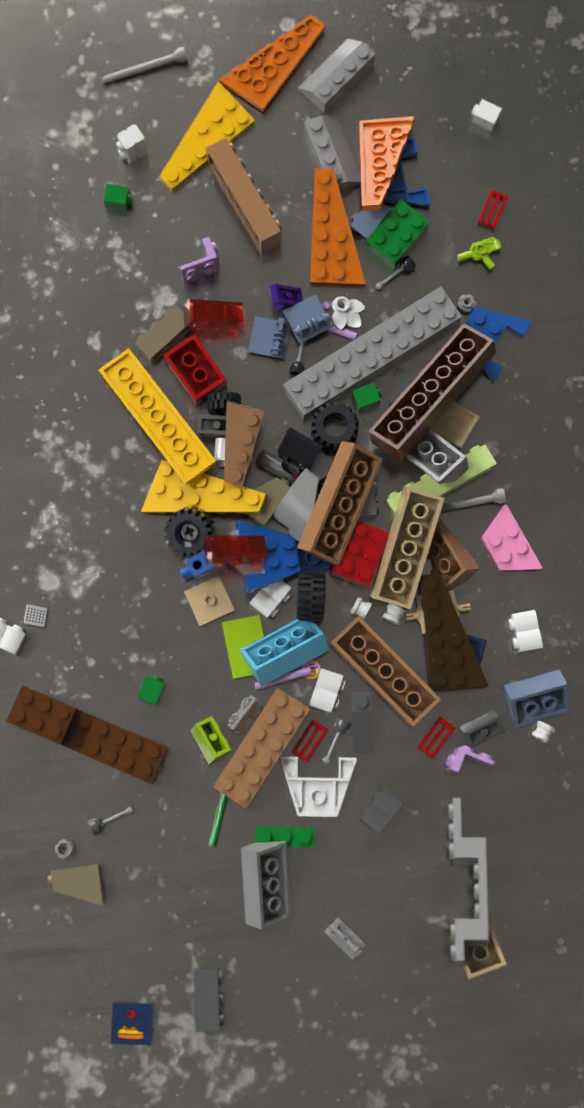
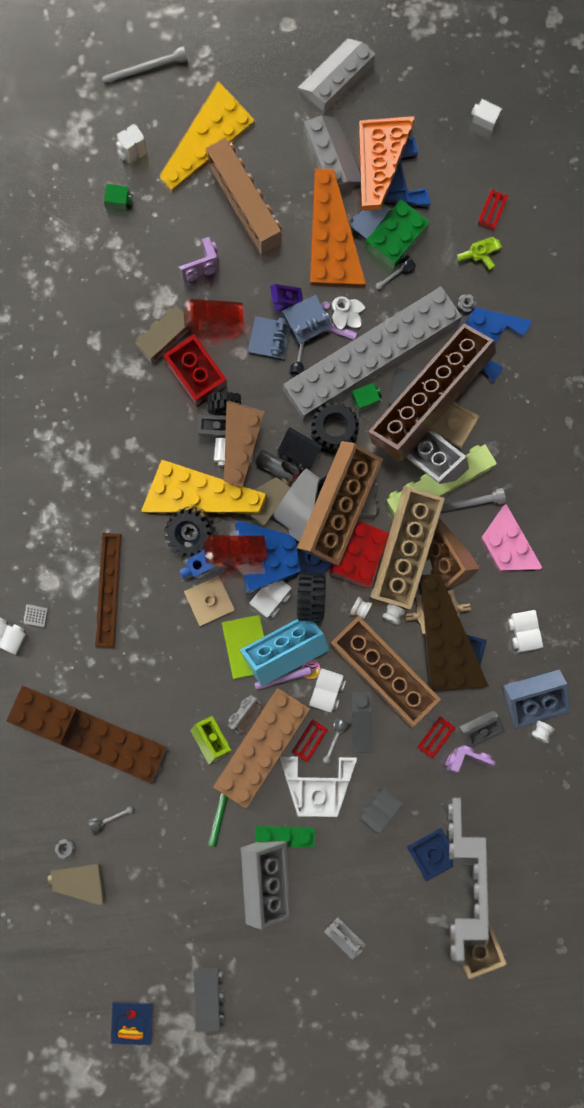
yellow plate [98,348,217,485] -> none
green brick [137,675,166,706] -> none
orange wing [218,15,326,112] -> none
none -> reddish brown tile [95,533,122,648]
none -> dark blue tile [407,828,455,882]

